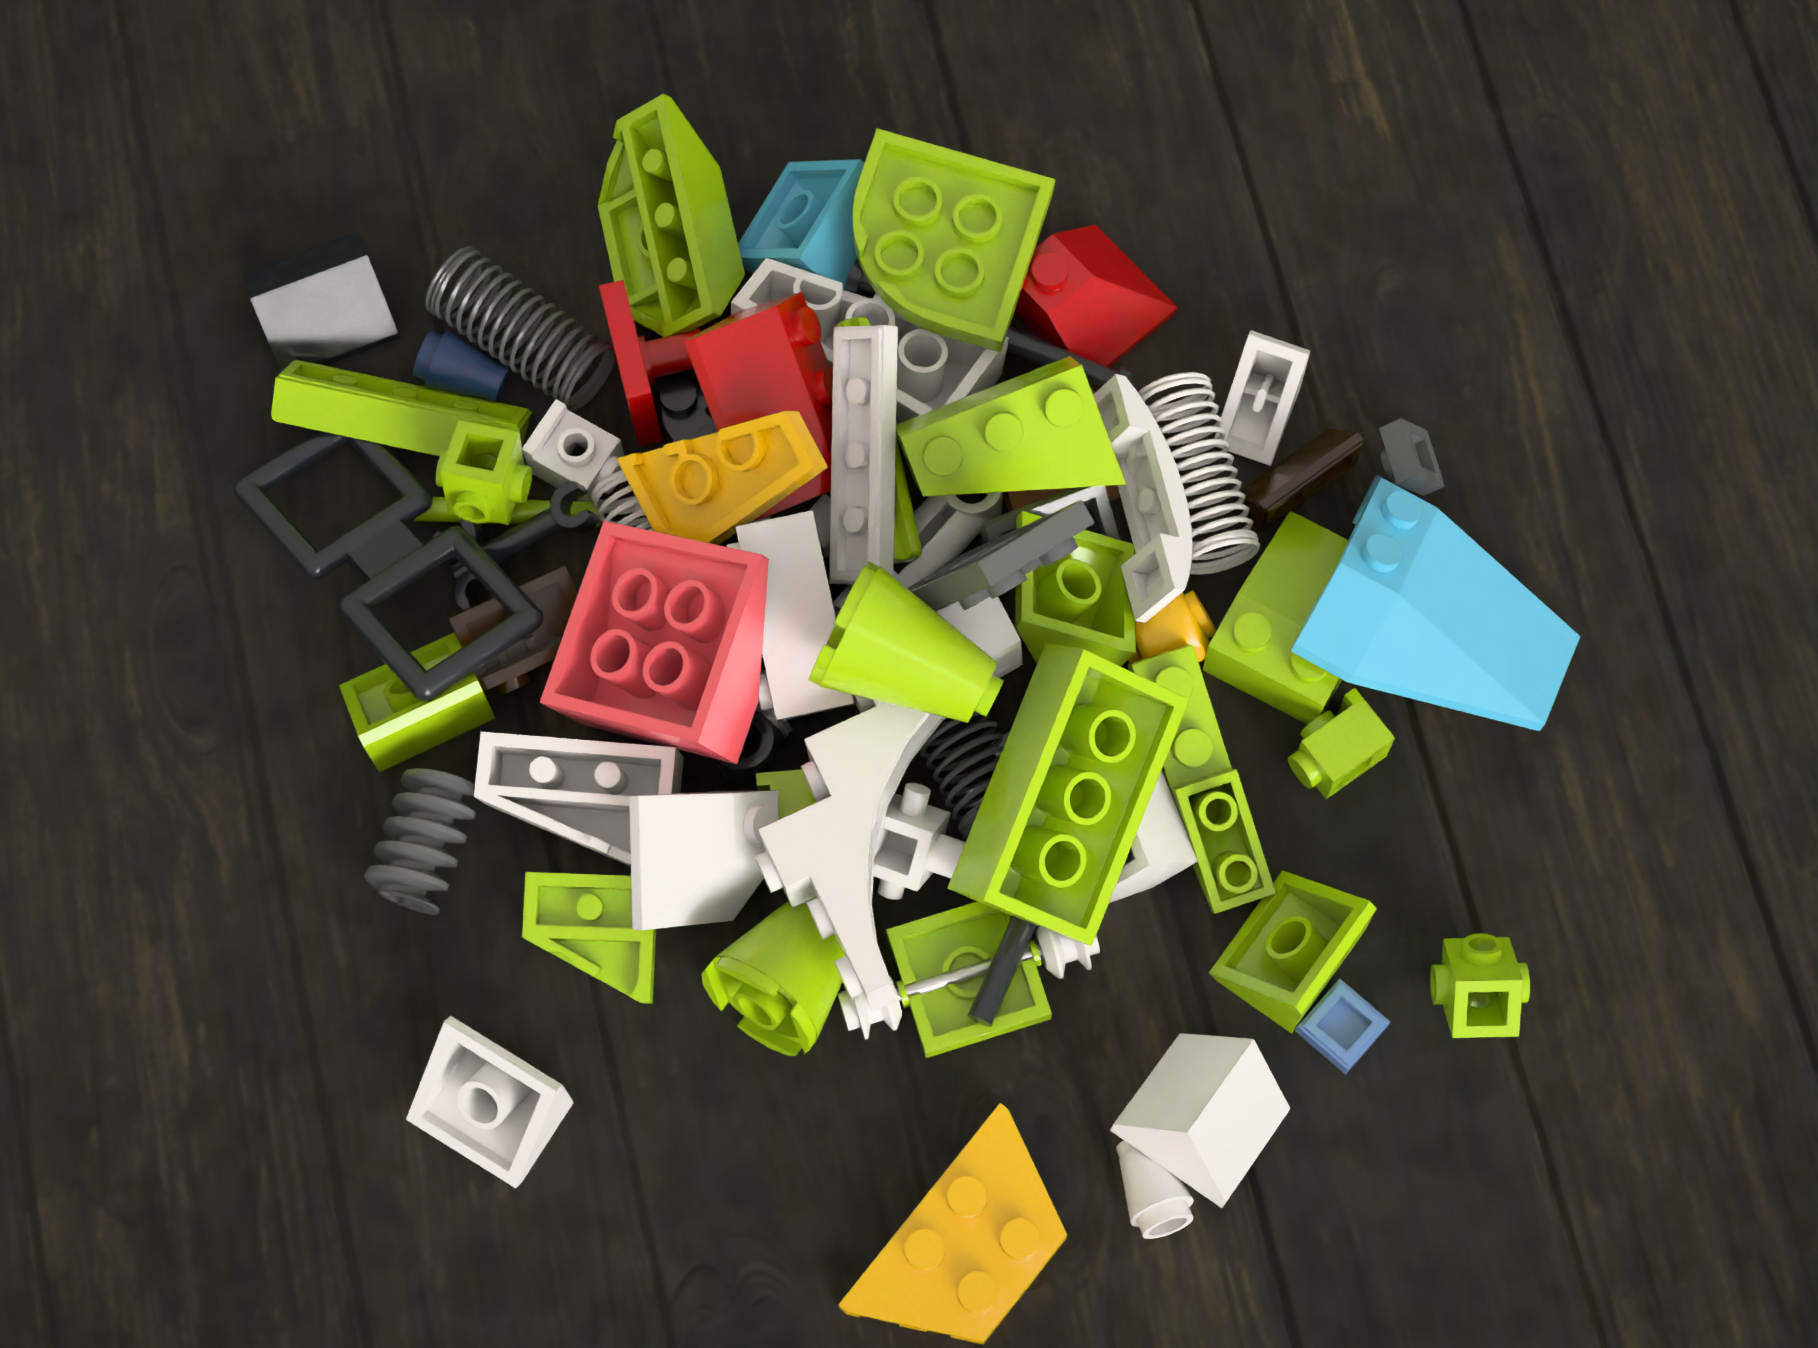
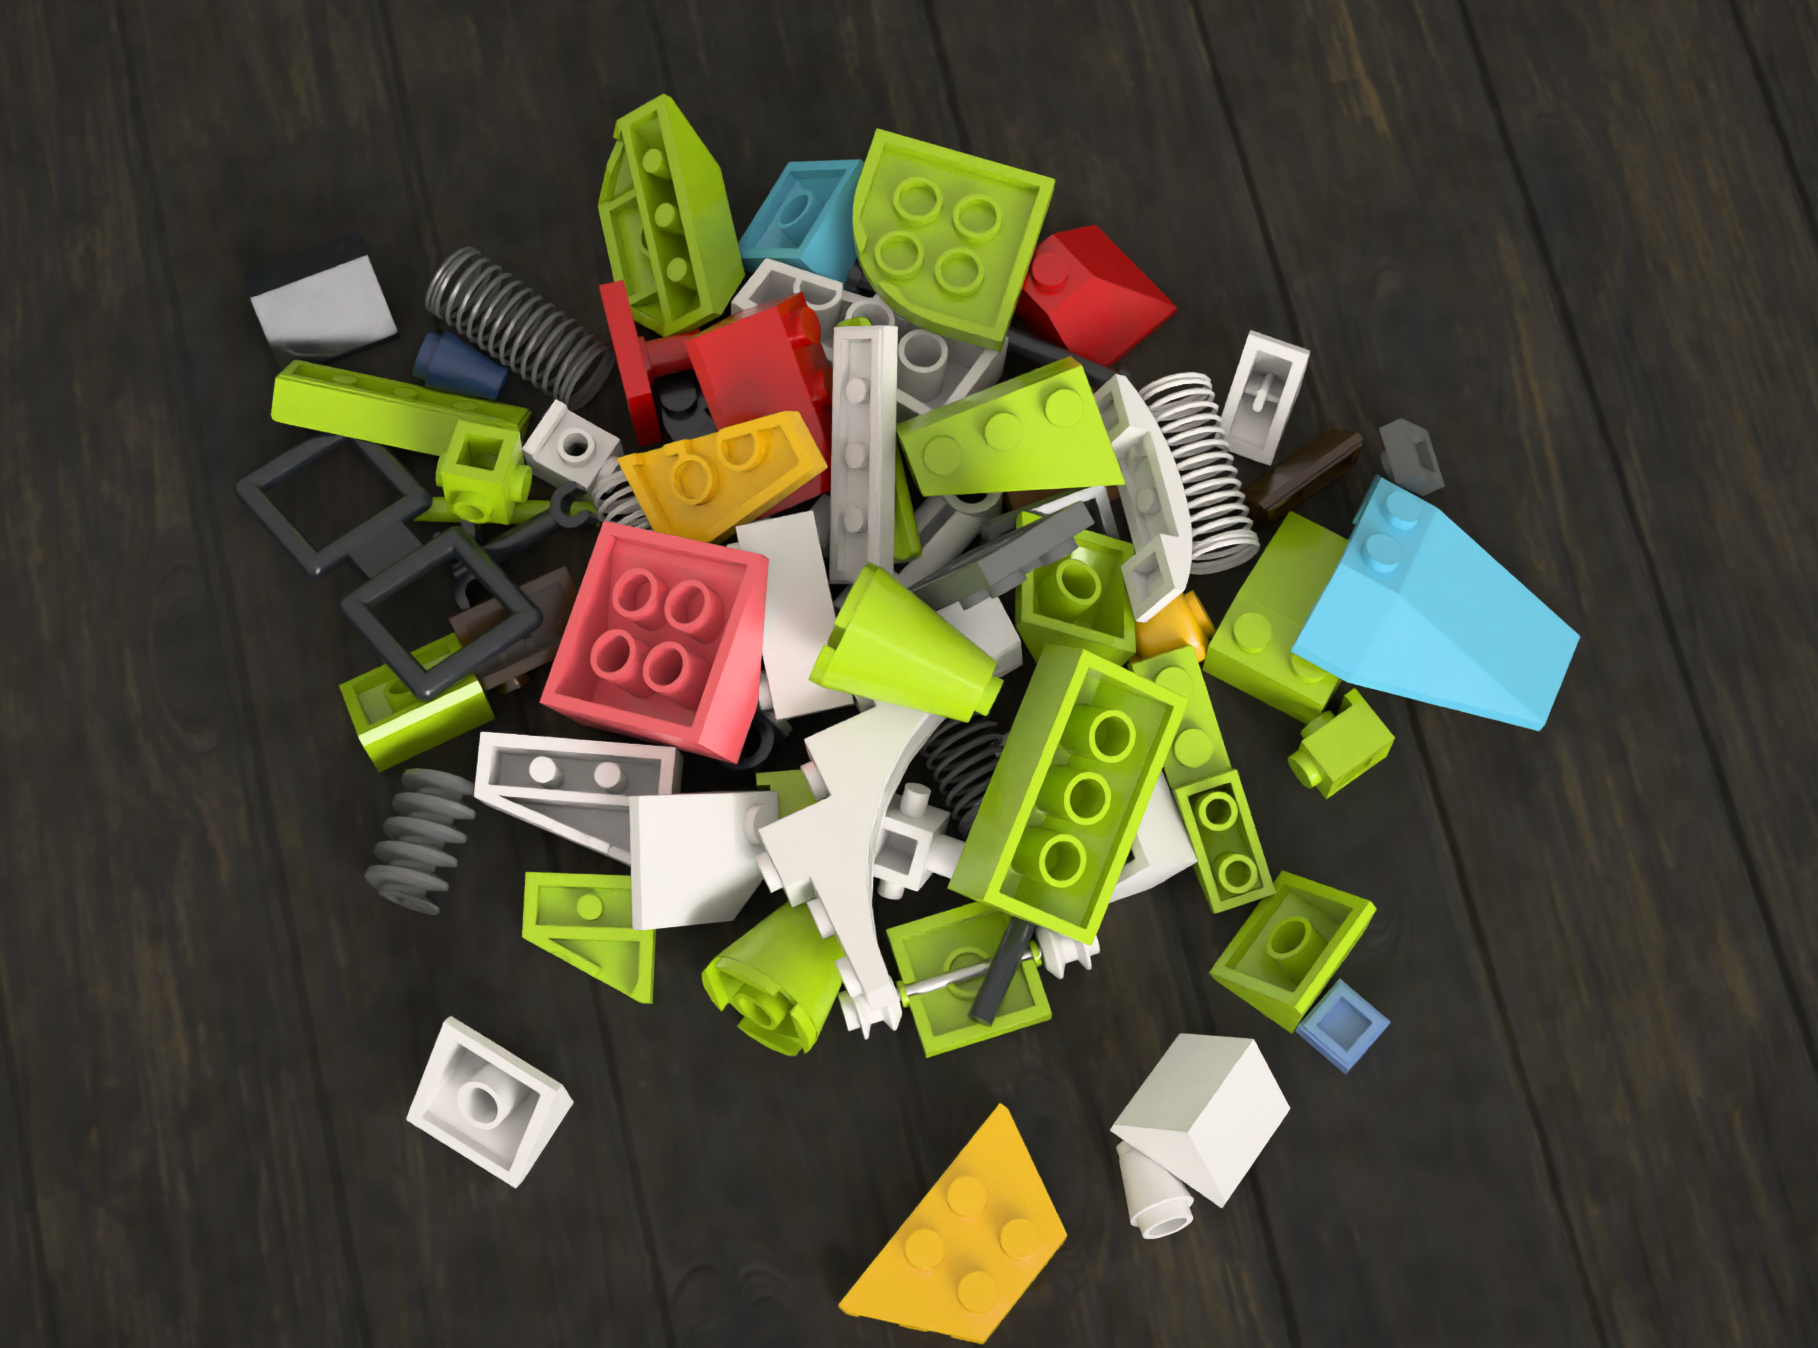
lime brick [1430,934,1530,1038] -> none

